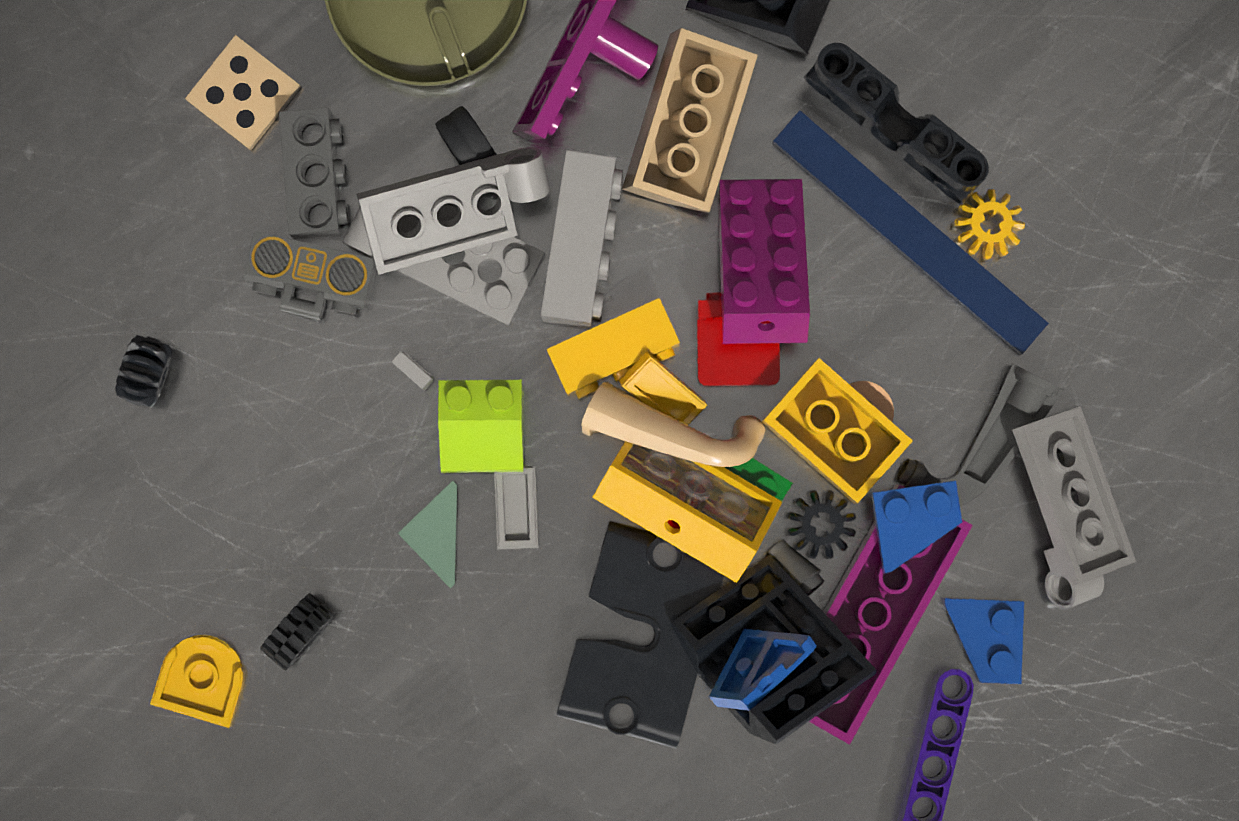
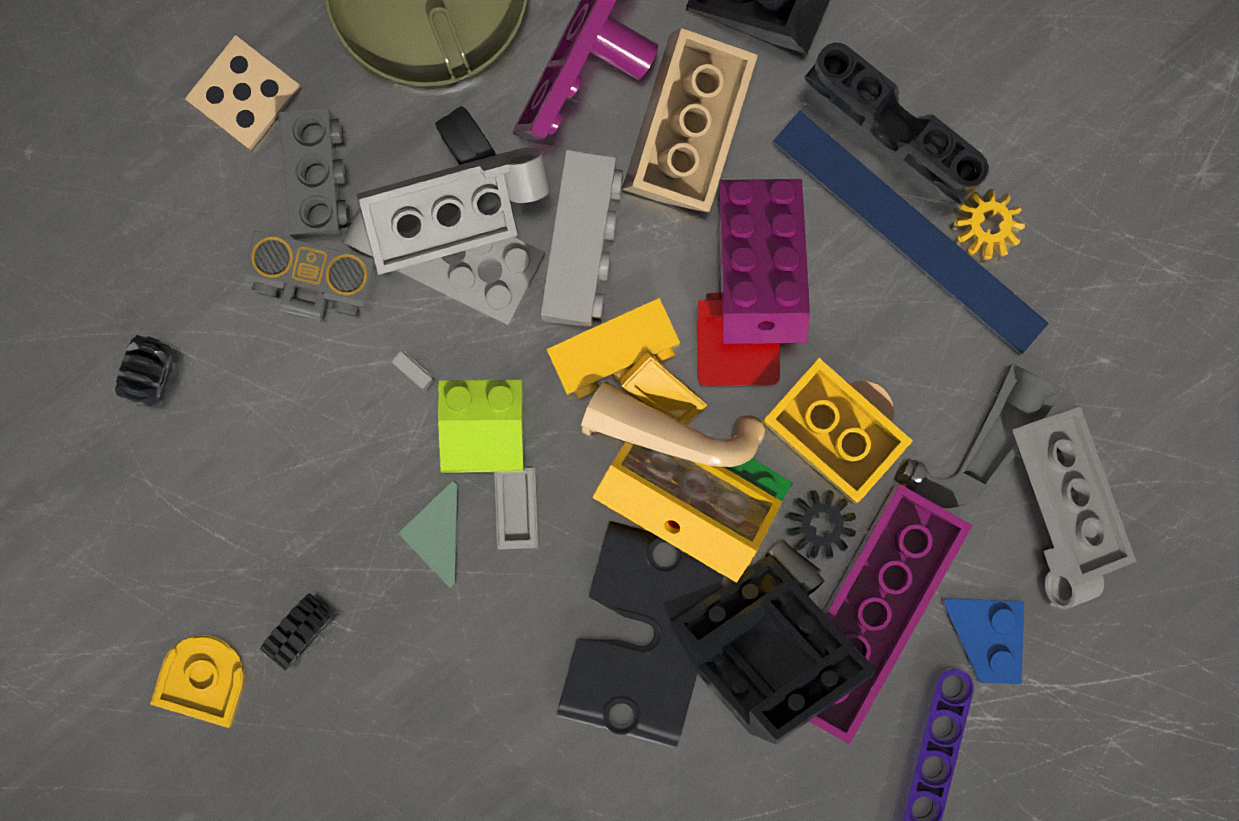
blue wing [709,629,817,711] -> none
blue wing [871,481,962,573] -> none

